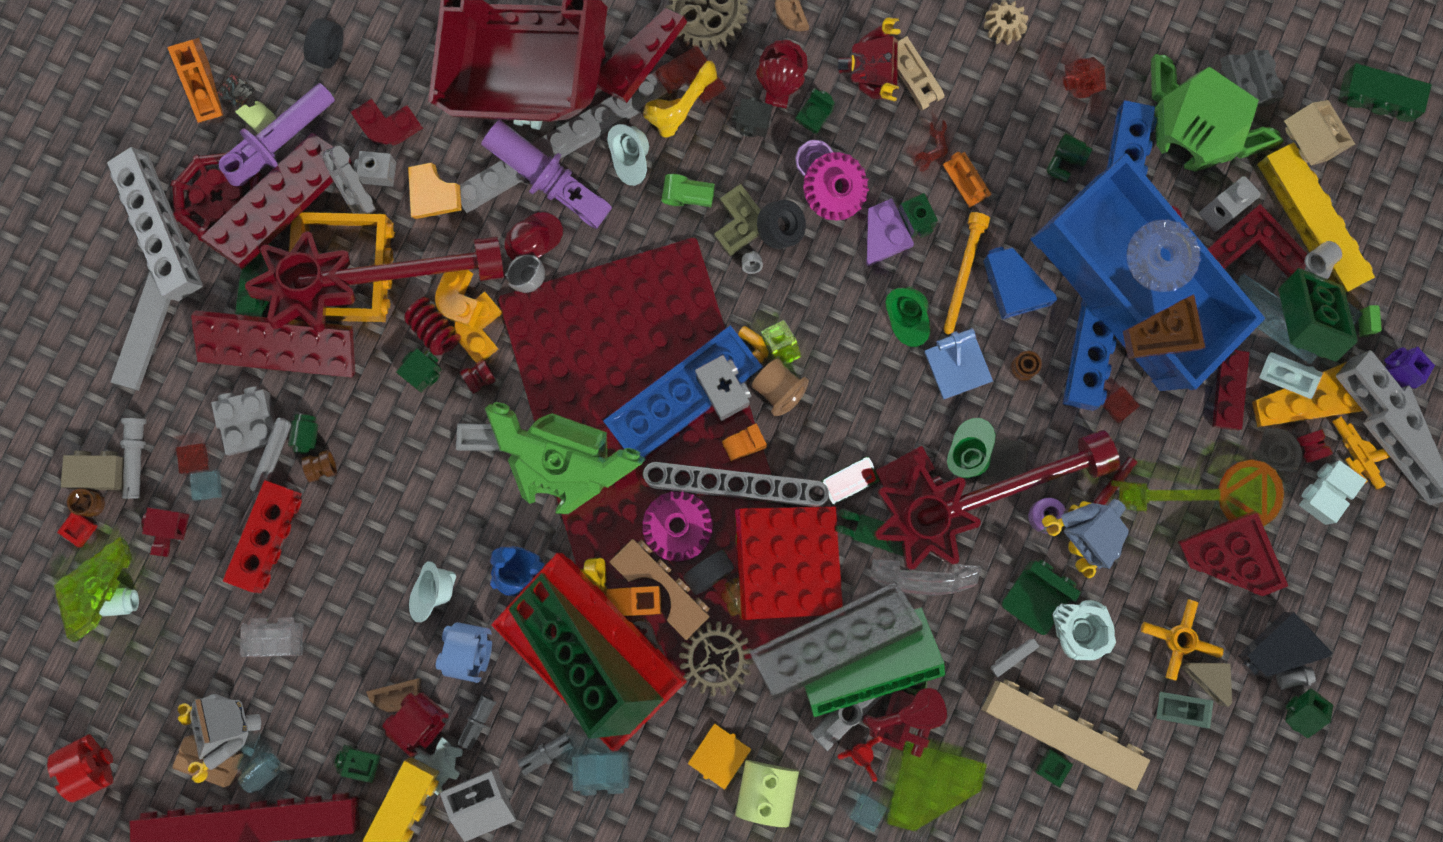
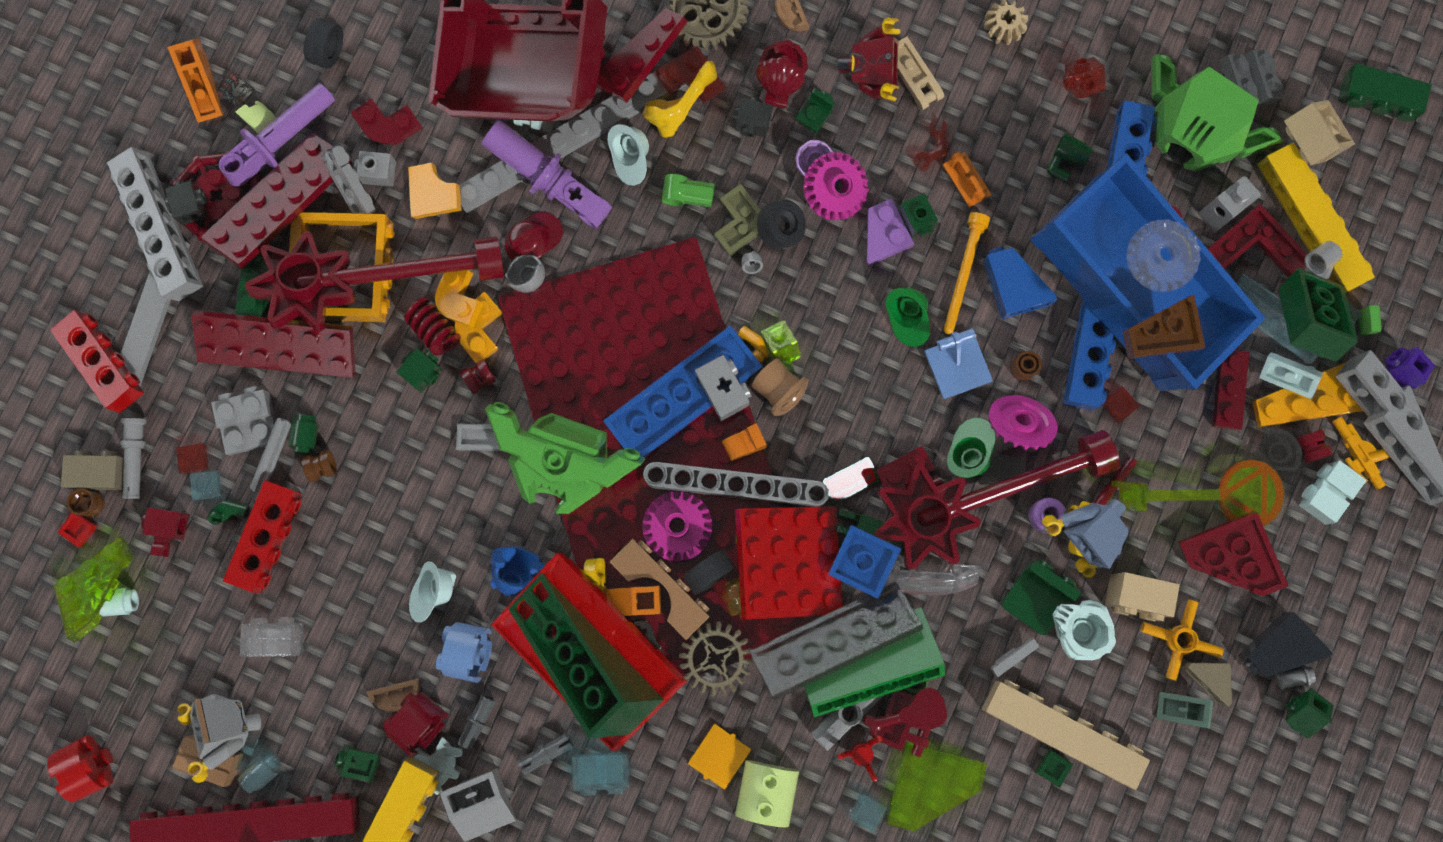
none -> red brick [50,310,144,413]
none -> pearl dark grey brick [165,181,208,225]
none -> dark green arm [207,500,250,525]
none -> blue hinge [828,525,902,599]
none -> dark pink gear [988,395,1058,451]
none -> tan brick [1104,572,1180,621]

